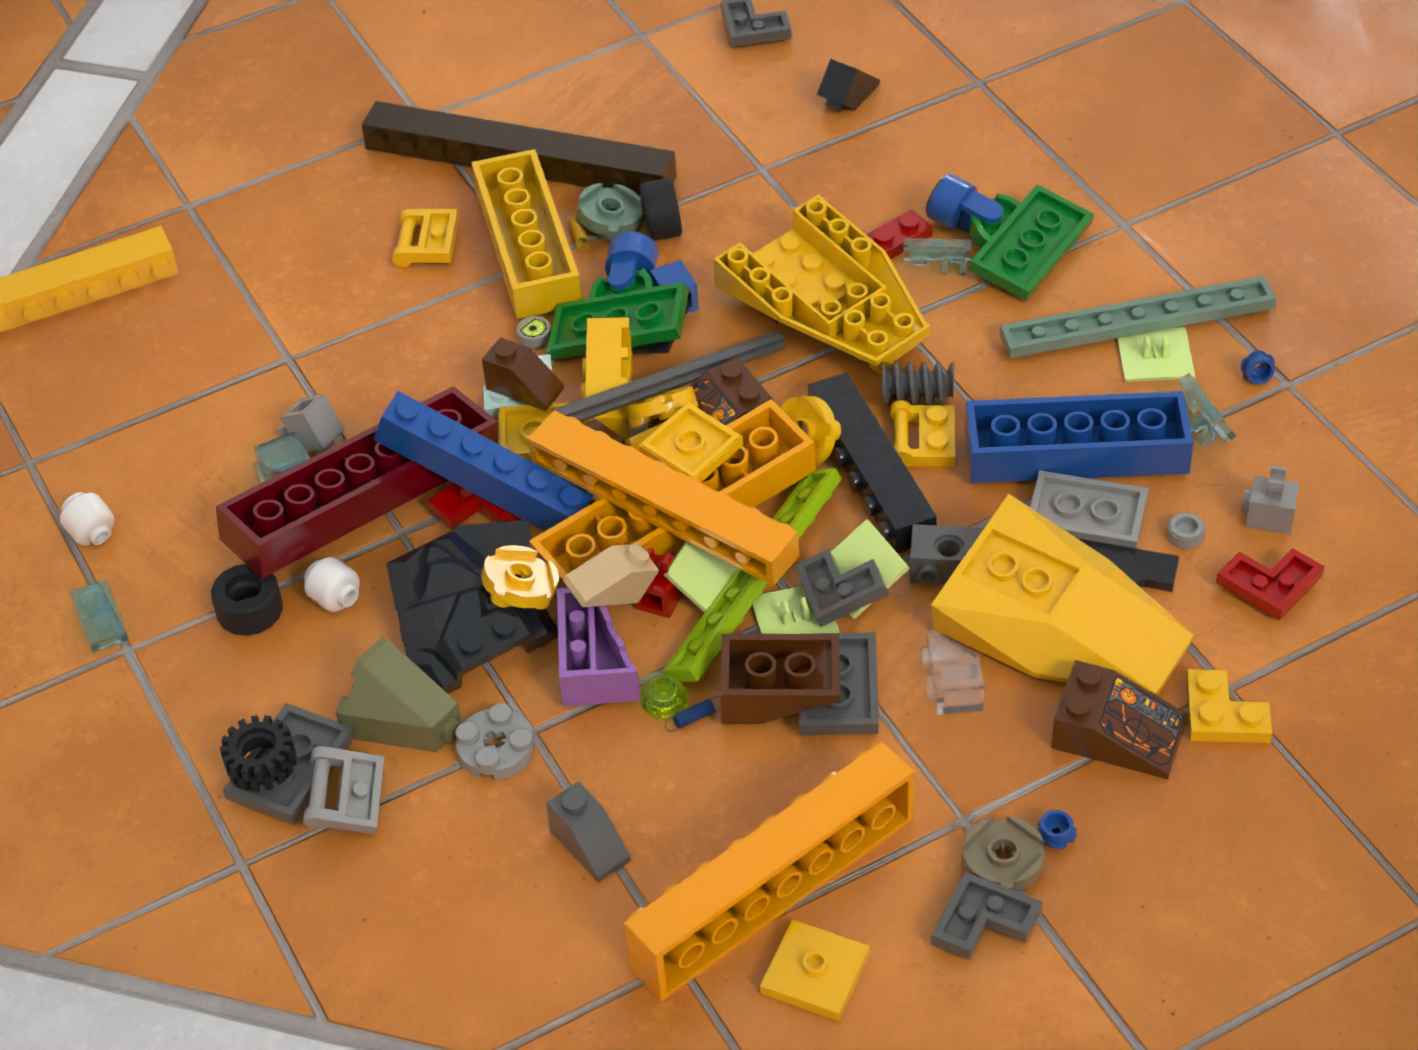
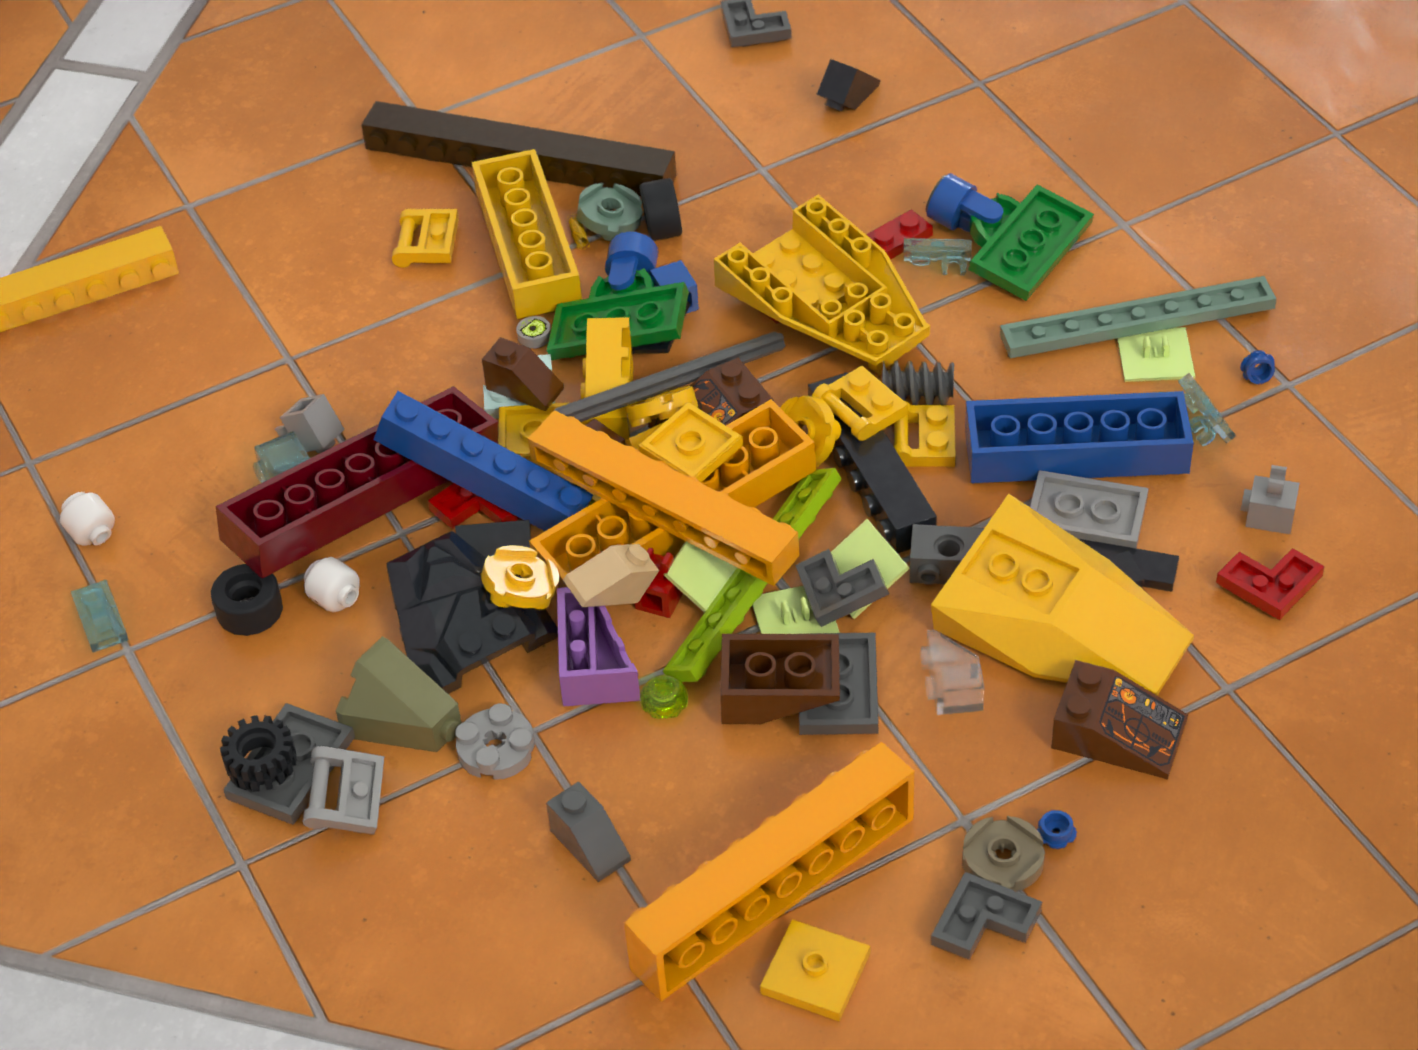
blue piece [665,696,721,732] -> none
light grey tile [1167,513,1205,549] -> none
yellow plate [1186,669,1272,743] -> none
none -> yellow plate [812,366,908,441]

